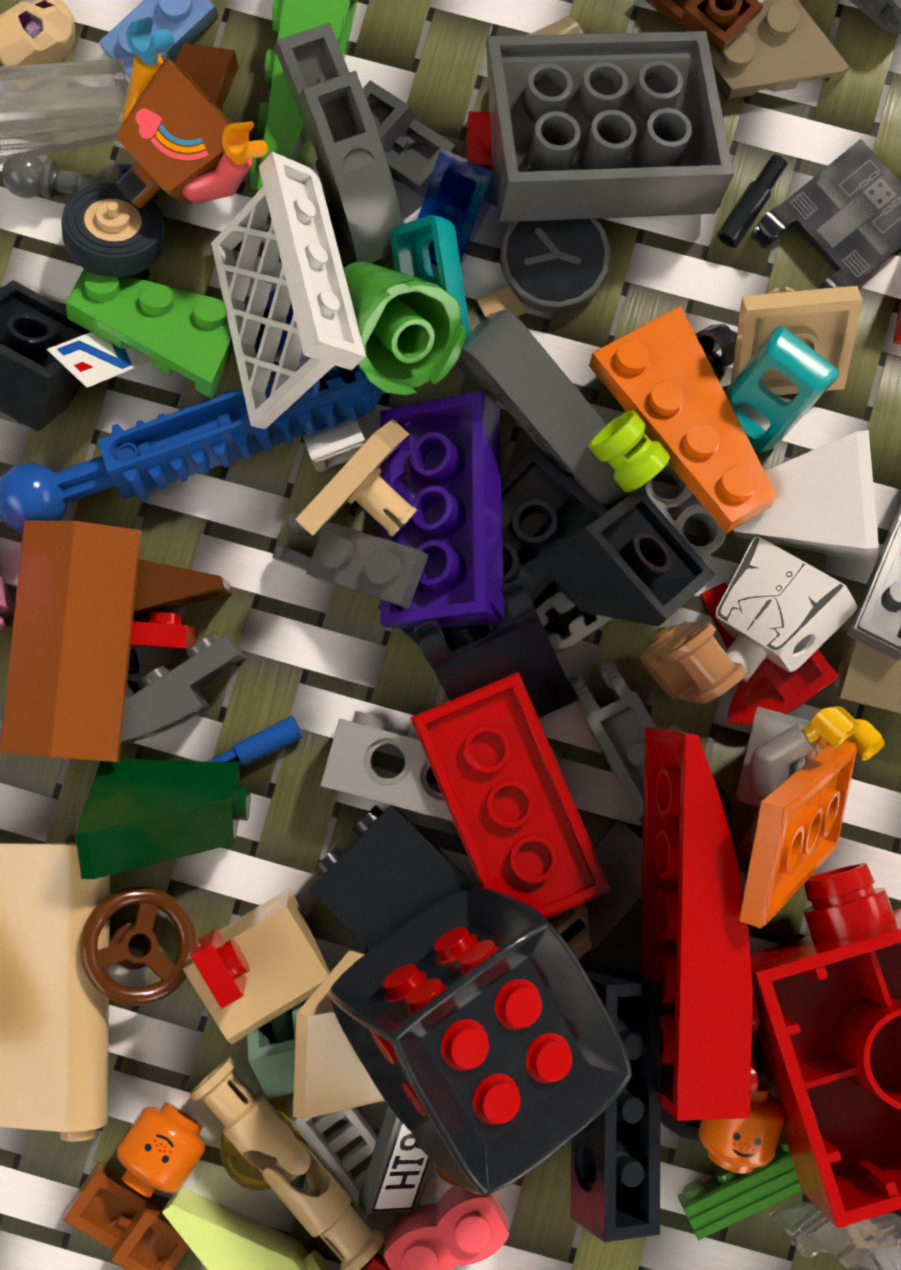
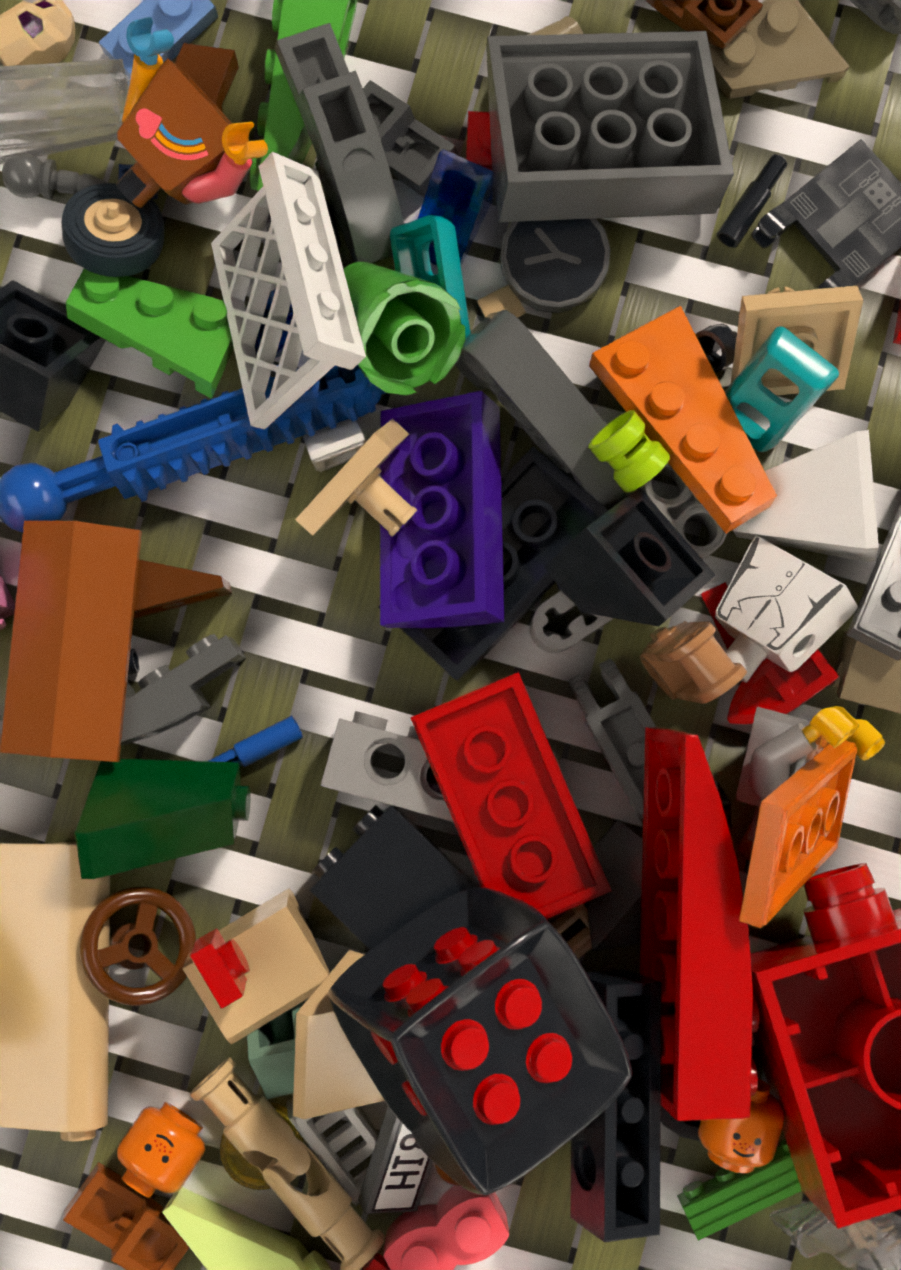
white sticker [47,332,152,388] -> none
red plate [131,611,197,649] -> none
dark grey hinge [272,513,429,609] -> none
black flag [414,579,577,718] -> none

